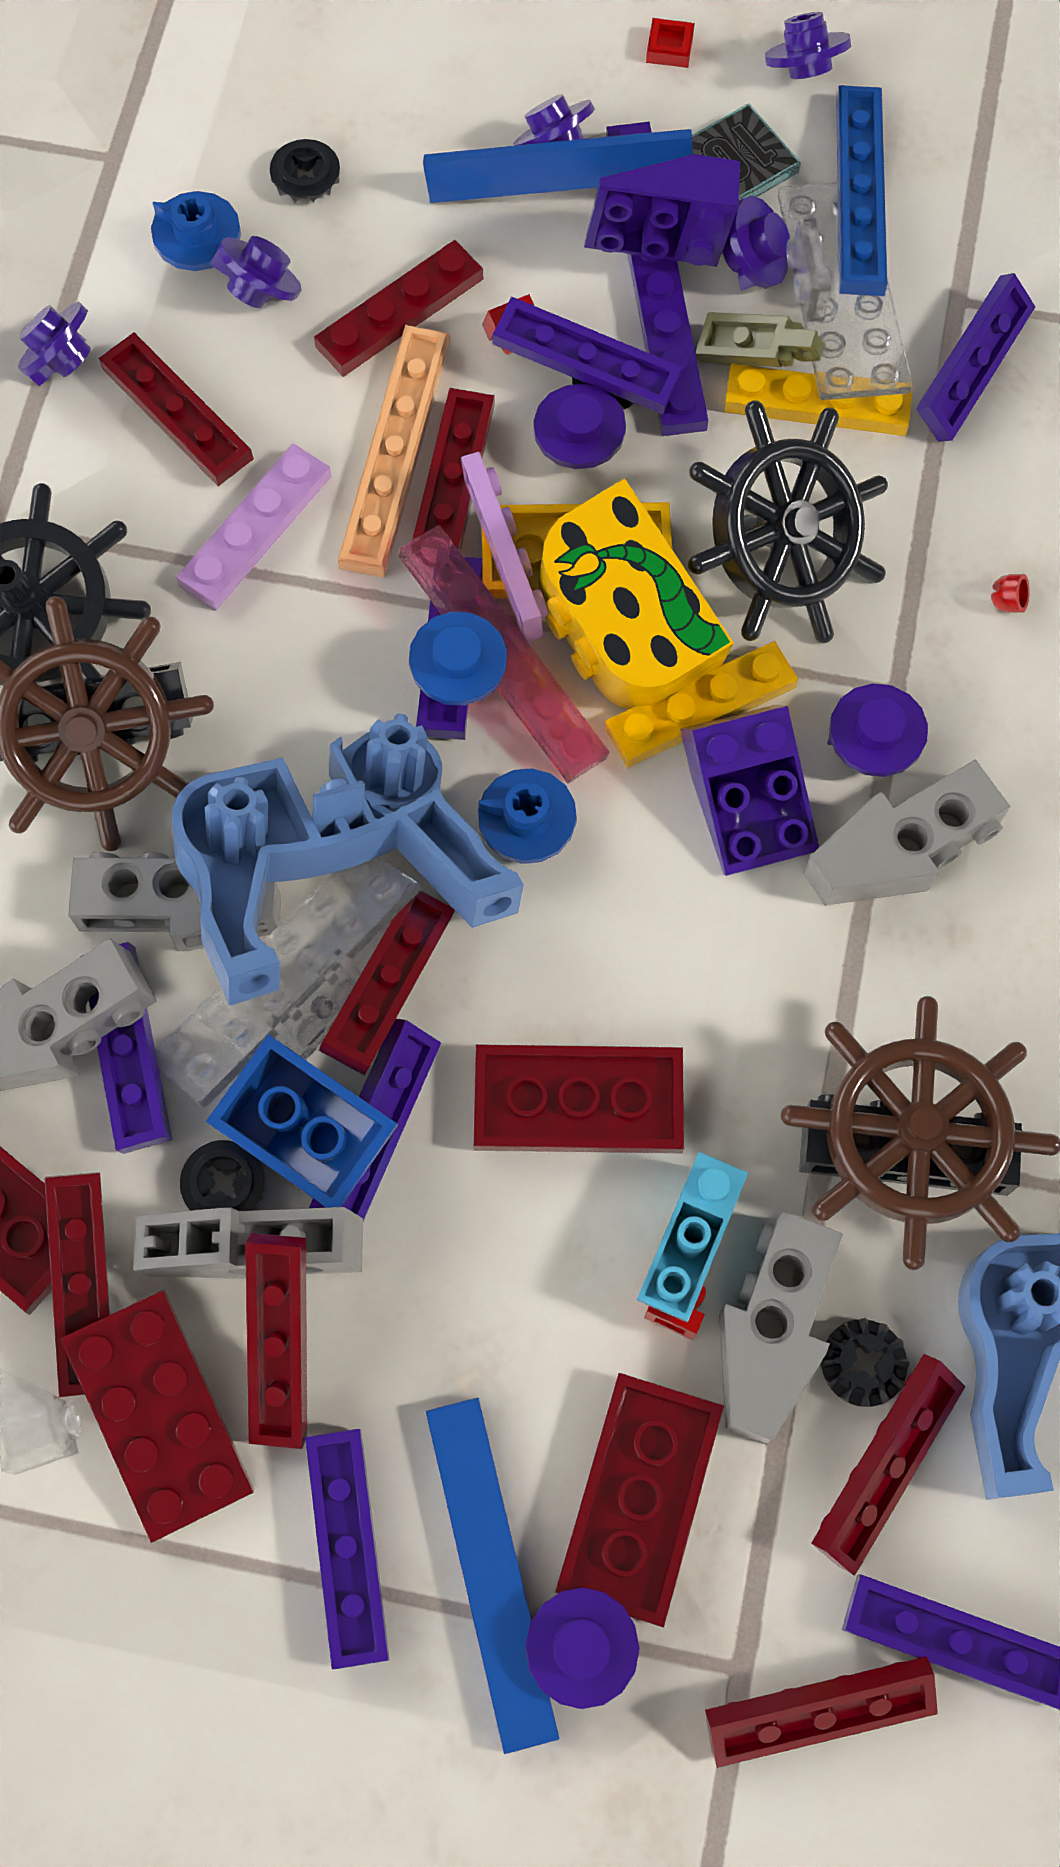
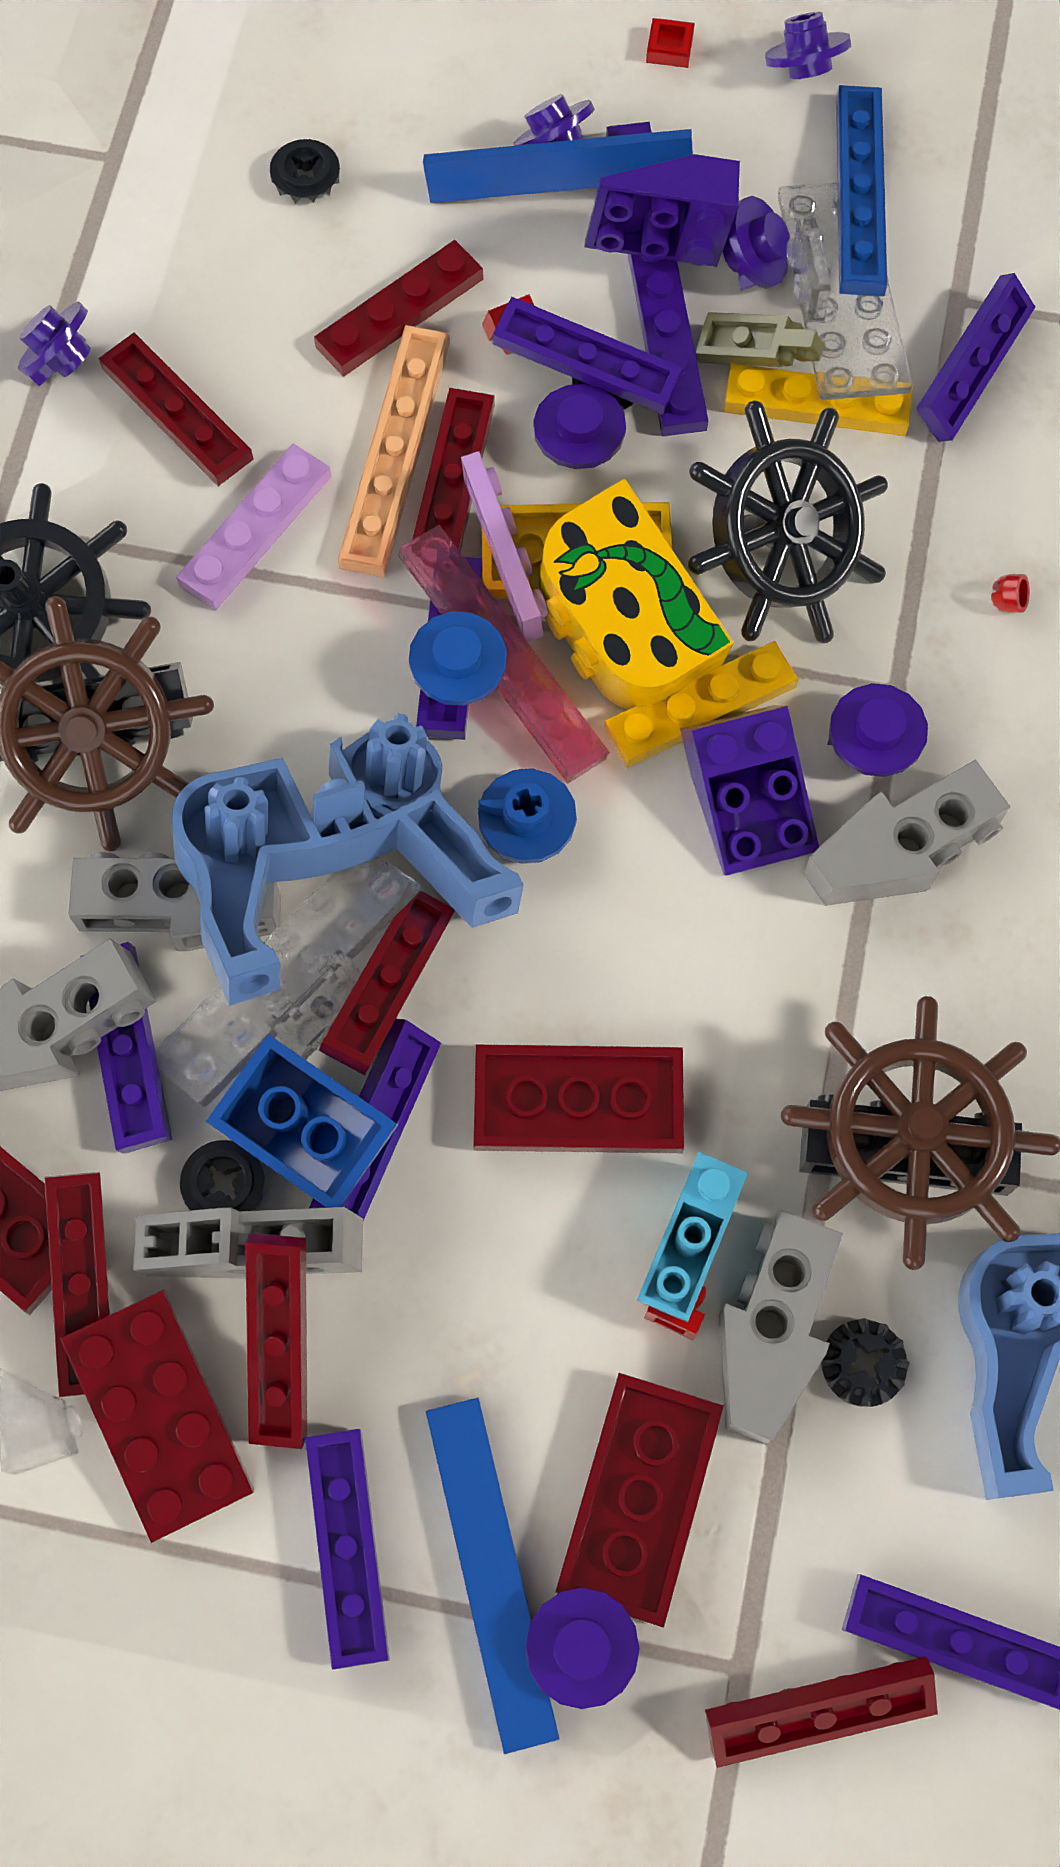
blue piece [151,191,241,271] -> none
dark purple piece [210,236,302,309] -> none
tile [692,103,801,200] -> none
dark red plate [811,1354,966,1576] -> none

